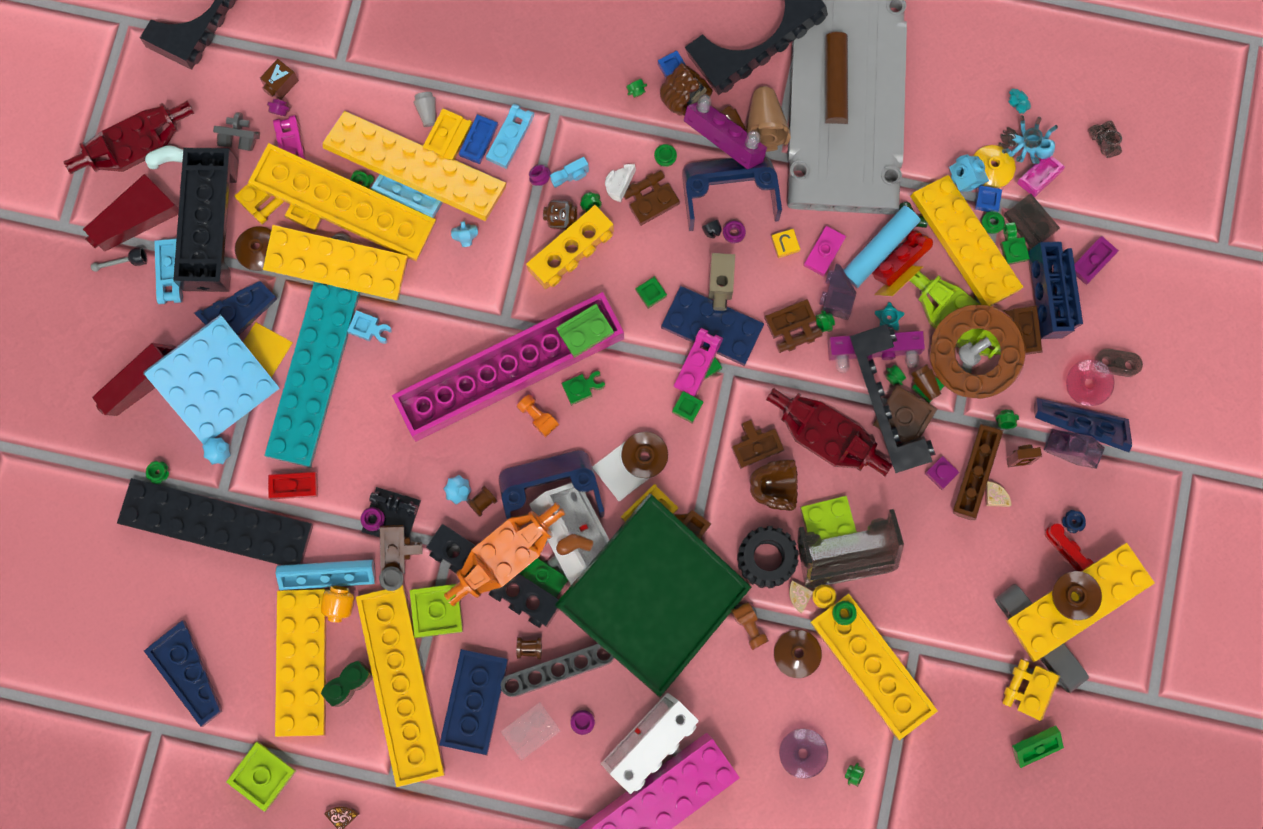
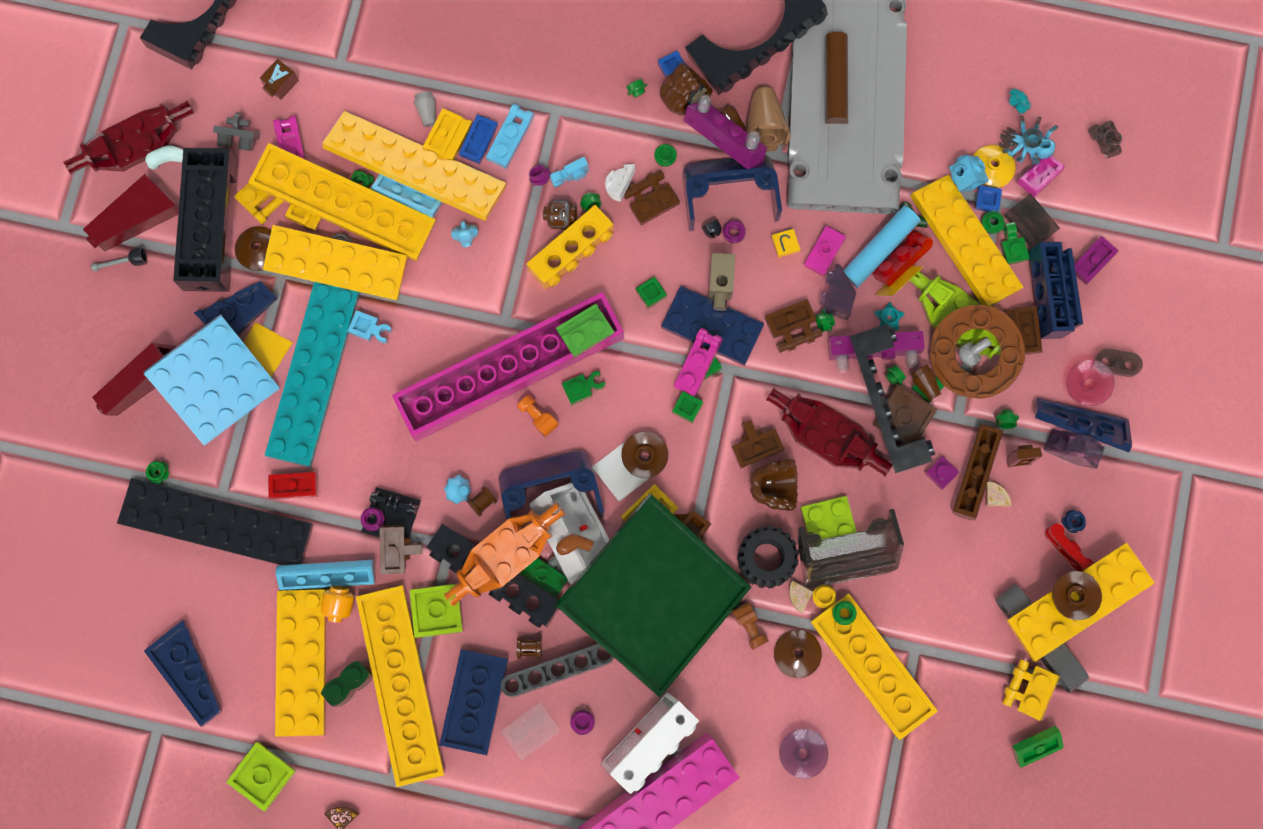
medium azure plate [154,239,183,304] -> none
medium azure piece [202,437,231,465] -> none
magenta plate [267,99,290,116] -> none
dark grey plate [379,567,404,591] -> none
green plate [845,763,865,787] -> none

